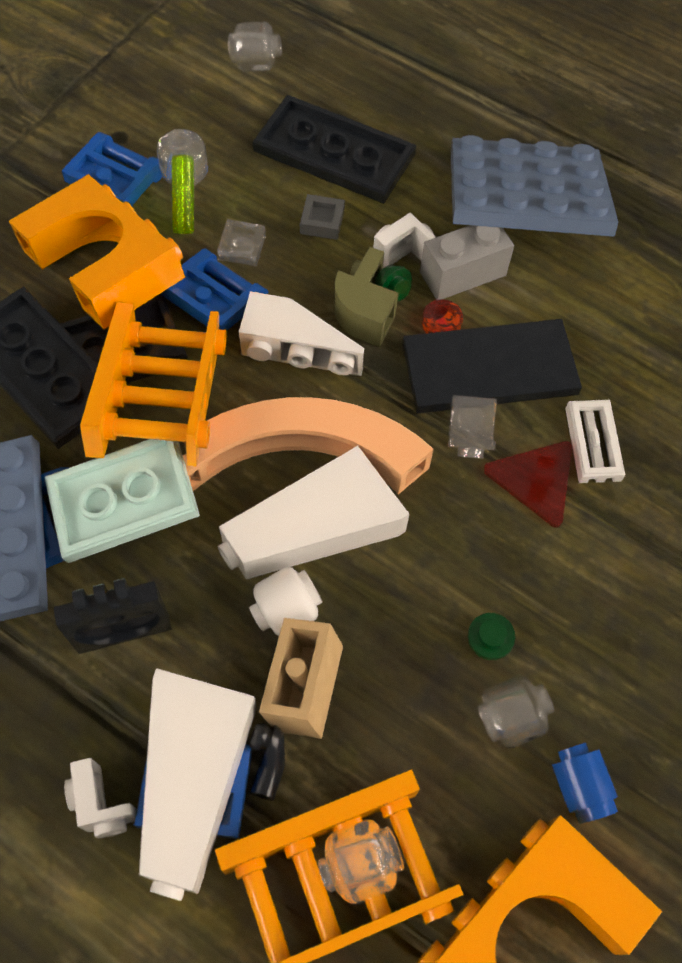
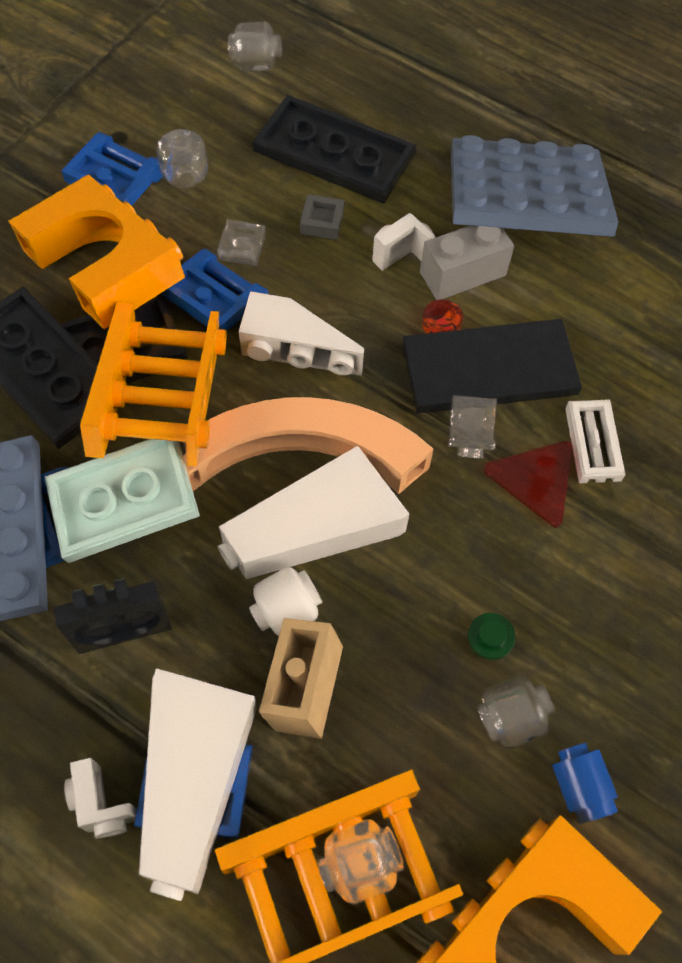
clear neon green axle [172,155,194,234] -> none
black arm [249,723,285,801] -> none
olive brick [334,247,398,347] -> none
dark green plate [374,265,412,302] -> none

